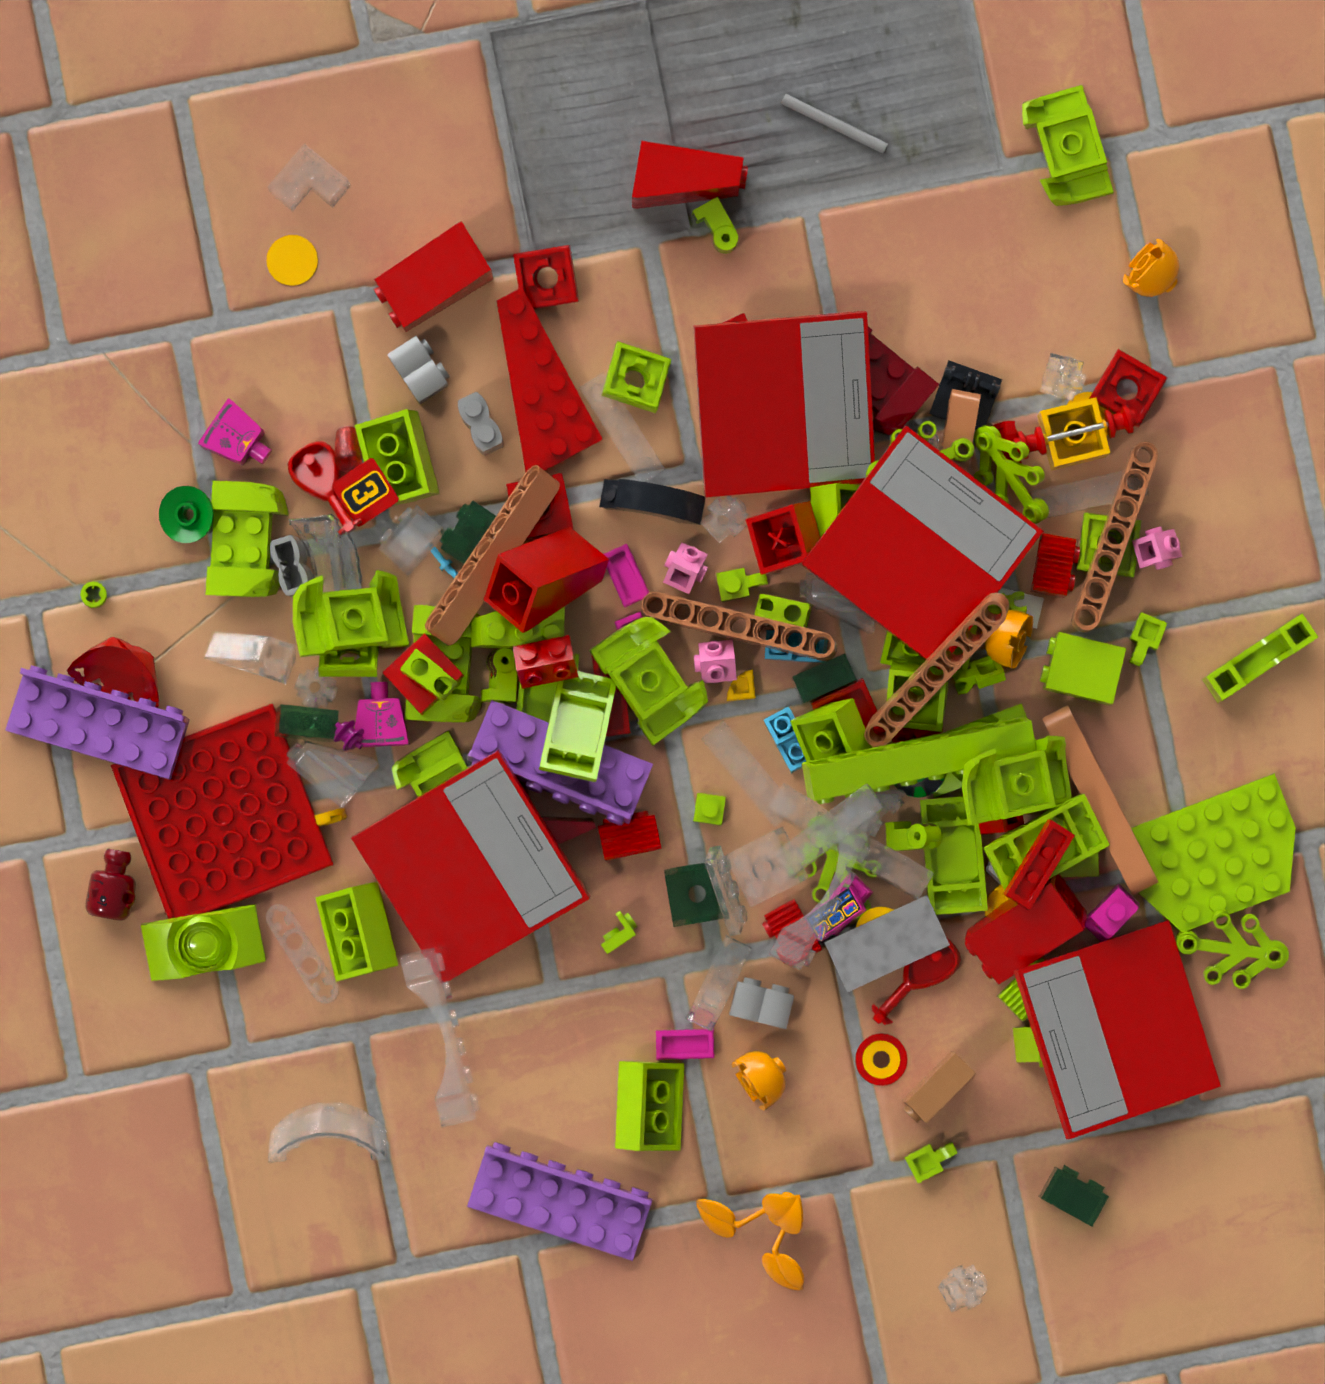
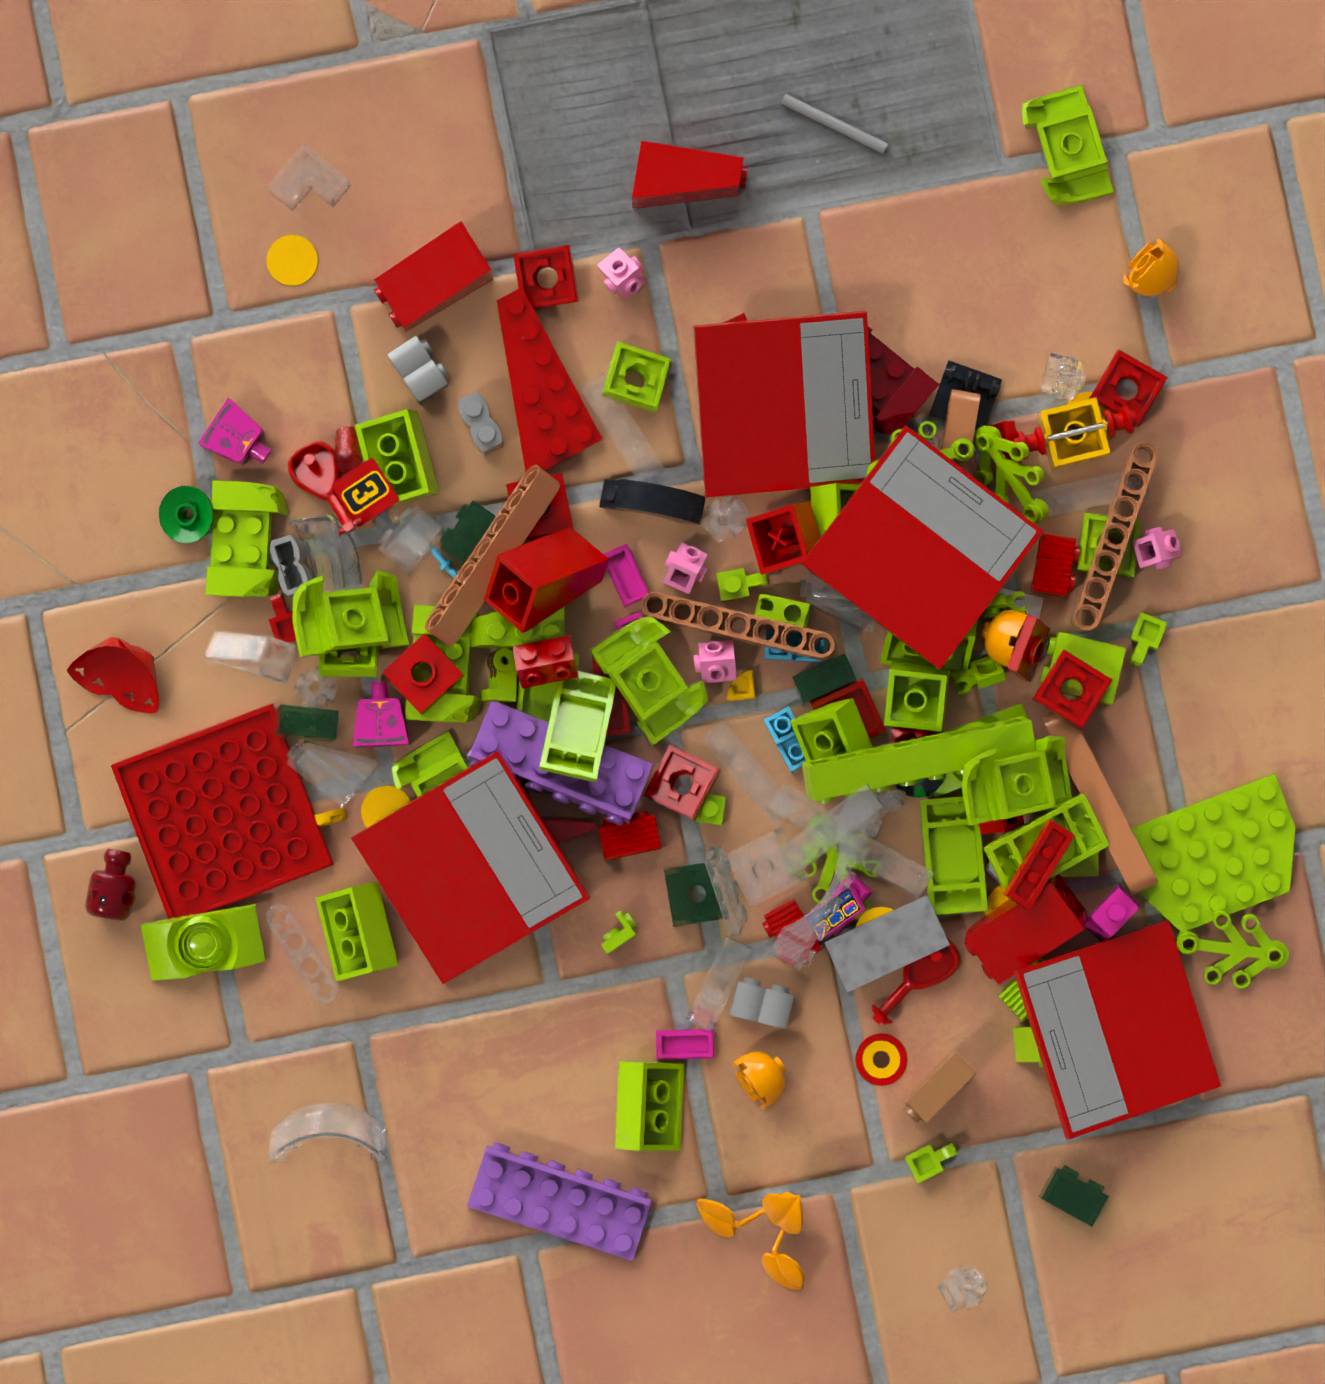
medium lavender bracket [5,665,190,780] -> none
lime bush [80,581,107,608] -> none
magenta wheel [333,720,364,751] -> none
lime leg [400,649,458,702] -> none
clear arch [400,947,480,1128] -> none
lime leg [692,197,738,254] -> none
nougat beam [864,592,1009,747] -> none
lime leg [885,821,942,851] -> none
lime arch [1202,613,1318,703] -> none
none -> red plate [268,594,296,647]
none -> yellow sticker [361,785,411,828]
none -> bright pink brick [597,247,647,300]
none -> piece [643,744,721,821]
none -> red piece [1007,615,1050,682]
none -> red piece [1032,649,1113,730]

